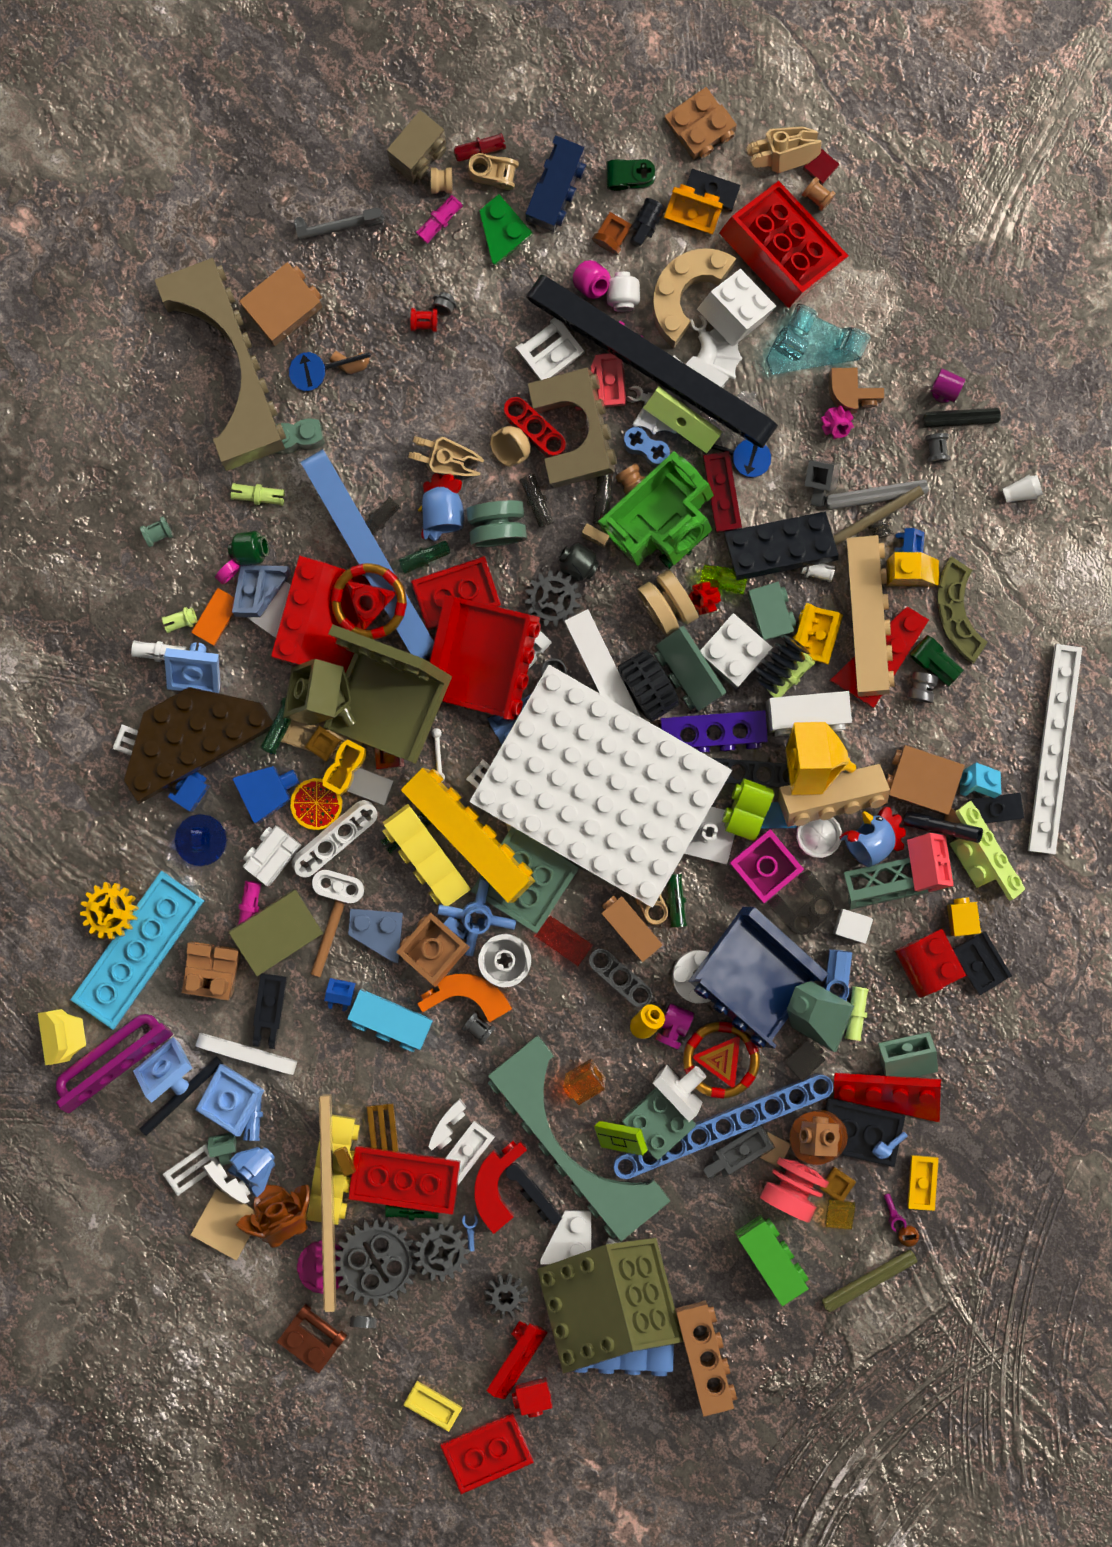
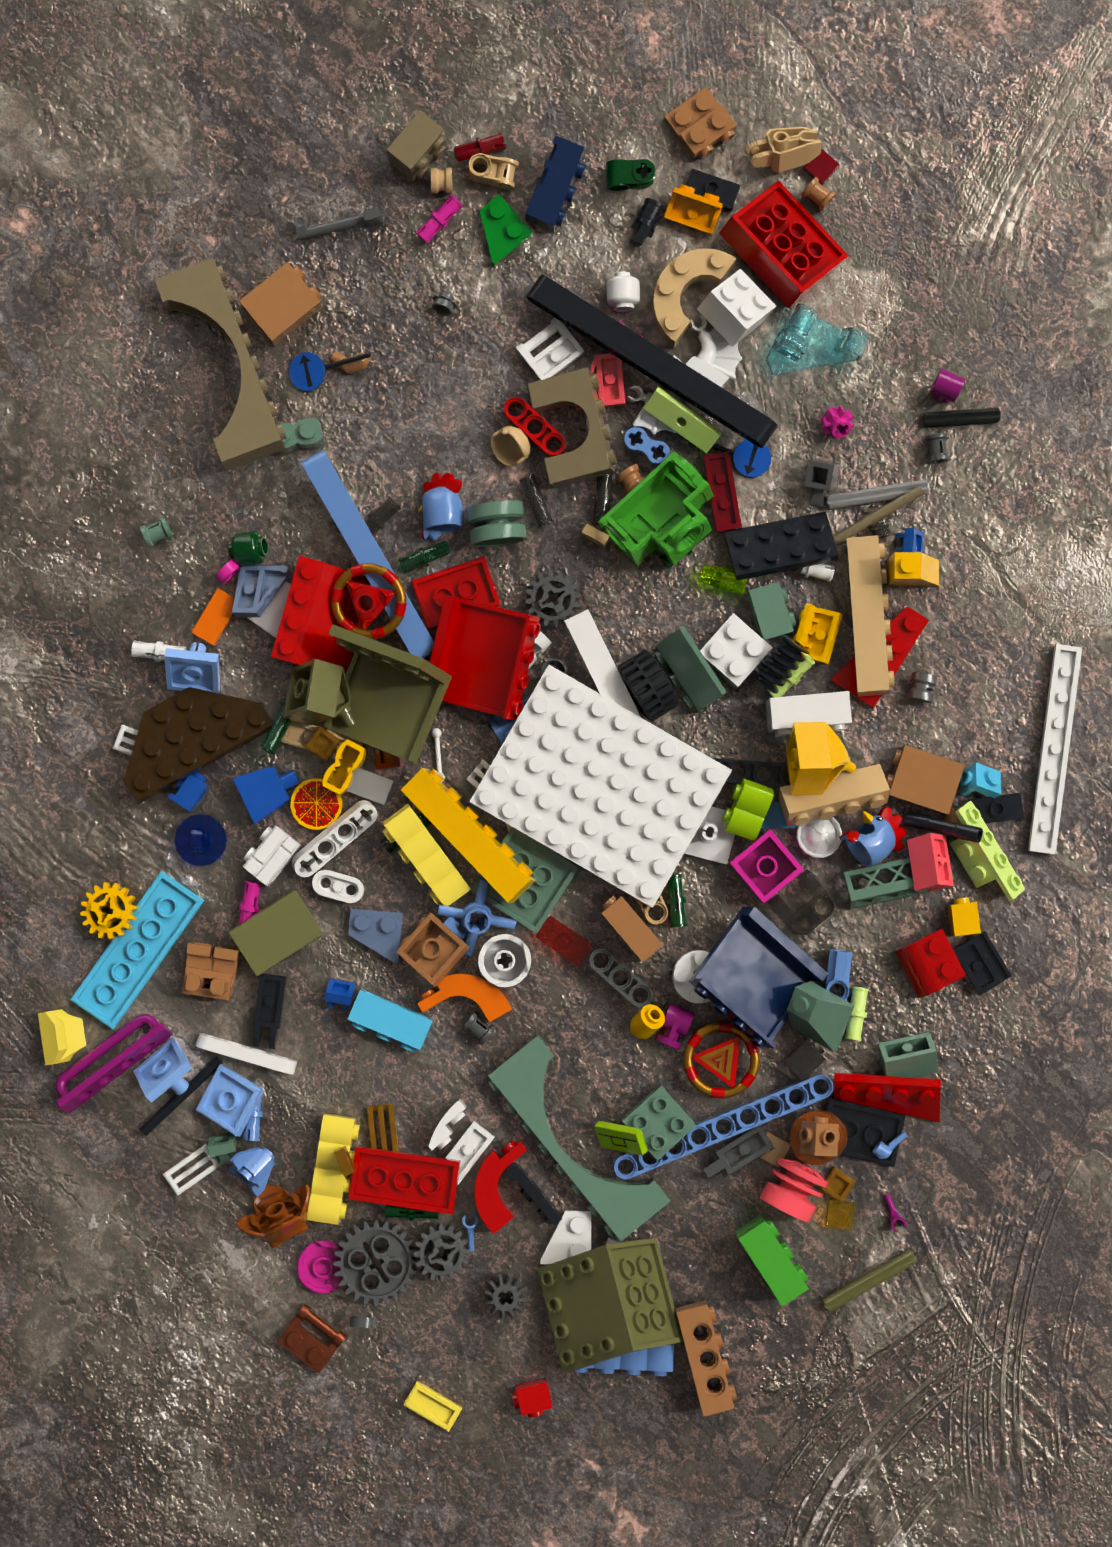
yellowish green pin [162,607,197,633] -> none
tan tile [191,1188,255,1261] -> none
white slope [202,1161,250,1204] -> none
yellowish green pin [231,483,285,506] -> none
medium nougat piece [311,900,345,977] -> none
tan tile [319,1094,336,1312] -> none
tan hinge [408,436,484,476] -> none
red bush [410,308,438,332] -> none
red tile [440,1412,534,1494] -> none
red hinge [486,1321,548,1399] -> none
pearl dark grey head [558,543,599,582] -> none
clear orange brick [563,1058,606,1105] -> none
dark pink head [573,260,611,299] -> none
dark orange tile [592,212,632,255] -> none
tan wheel [637,569,699,637] -> none
white tile [653,1065,706,1122] -> none
dark purple brick [660,710,768,753] -> none
red gear [688,581,721,615] -> none
medium nougat brick [829,368,884,414] -> none
white panel [833,909,873,944] -> none
dark orange hinge [897,1225,919,1247] -> none
yellow plate [907,1155,939,1211] -> none
dark green piece [909,635,963,687] -> none
olive tile [937,556,988,664] -> none
white cone [1002,474,1043,503] -> none

